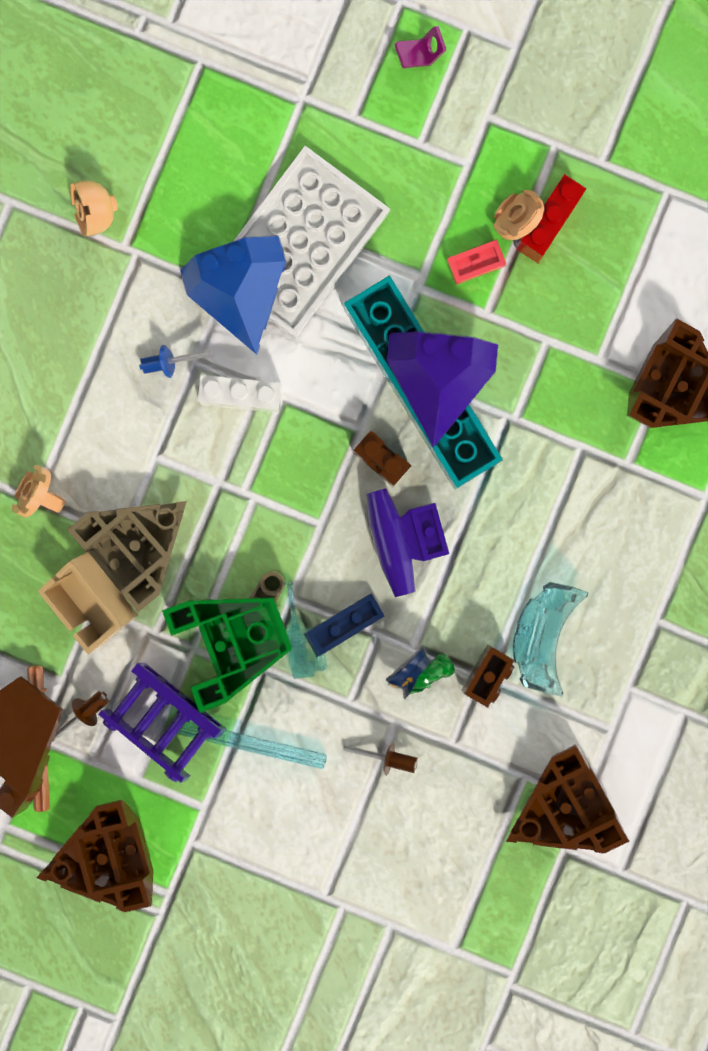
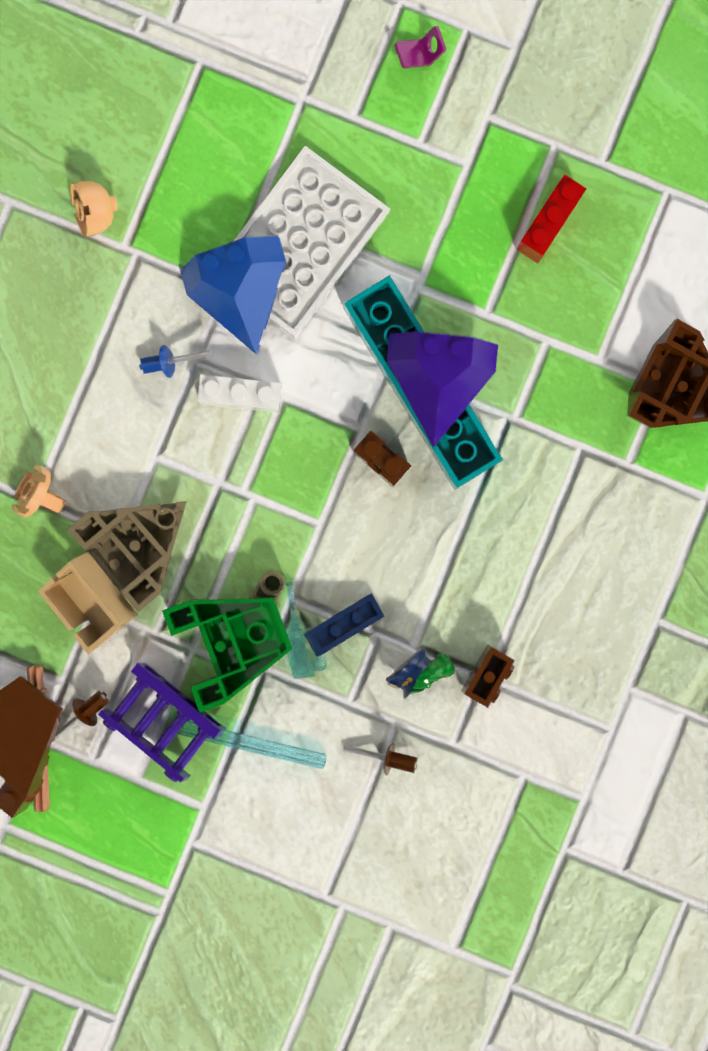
reddish brown wedge [36,799,154,913] -> none
dark purple plate [366,488,450,597] -> none
coral plate [447,240,506,285] -> none
light nougat tile [493,190,544,241] -> none
reddish brown wedge [506,744,630,854] -> none
clear light blue windscreen [513,582,589,697] -> none

